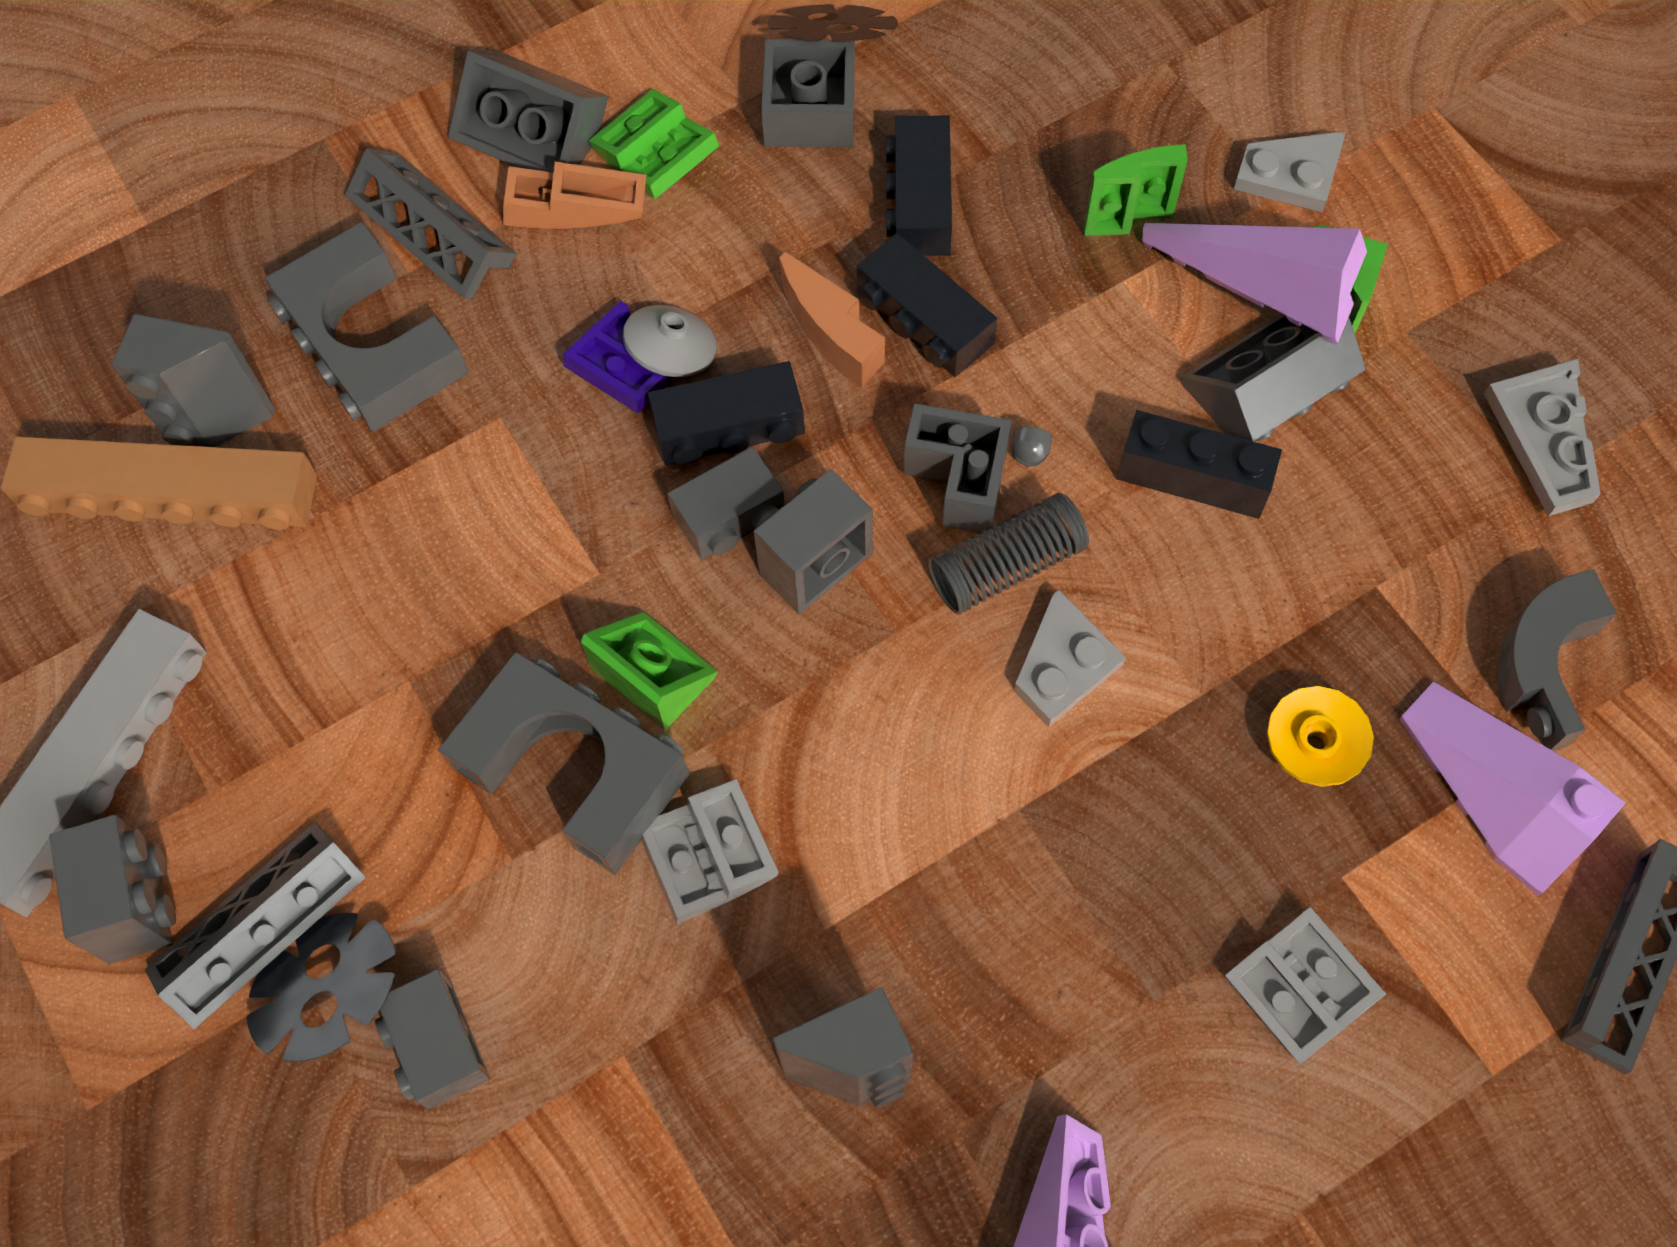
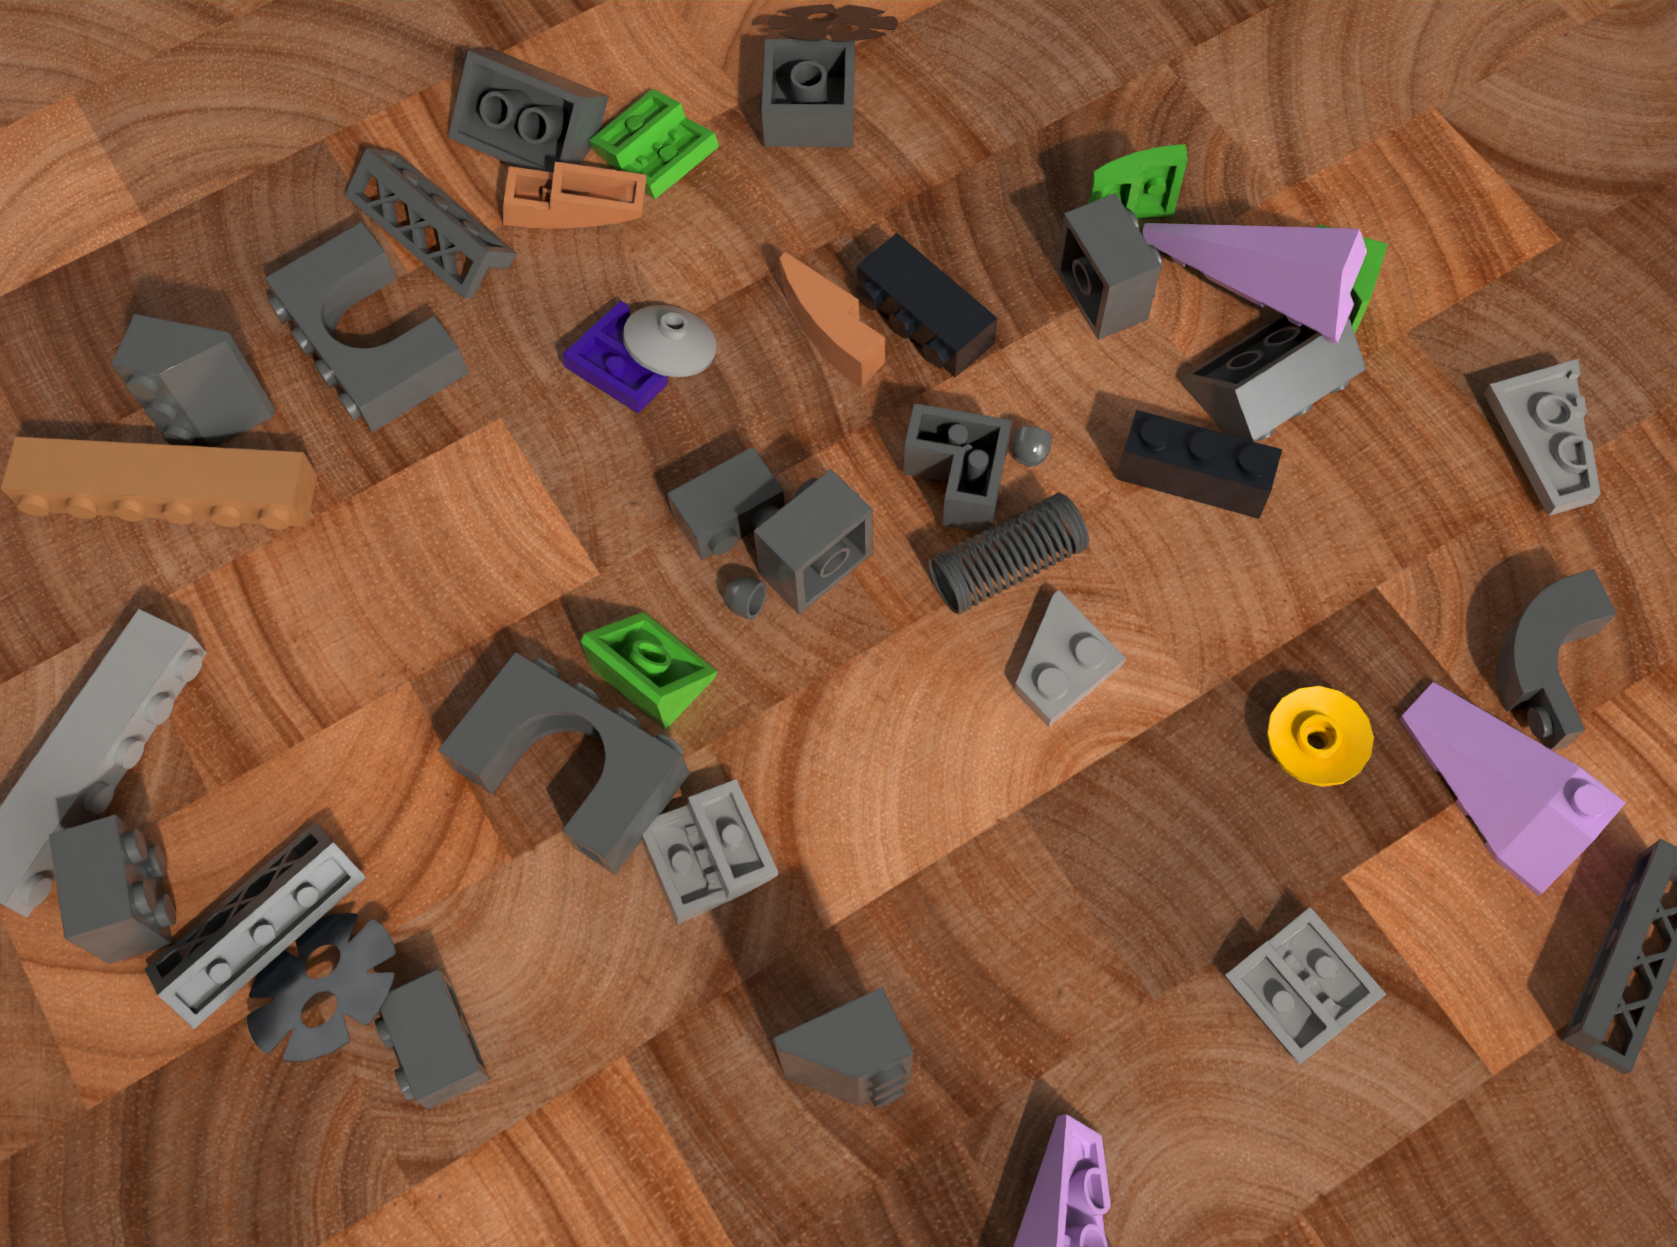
black brick [648,361,805,465] -> none
black brick [886,115,952,256] -> none
light grey wing [1234,132,1345,212] -> none
none -> dark grey hinge [724,576,767,620]
none -> dark grey brick [1055,193,1162,340]

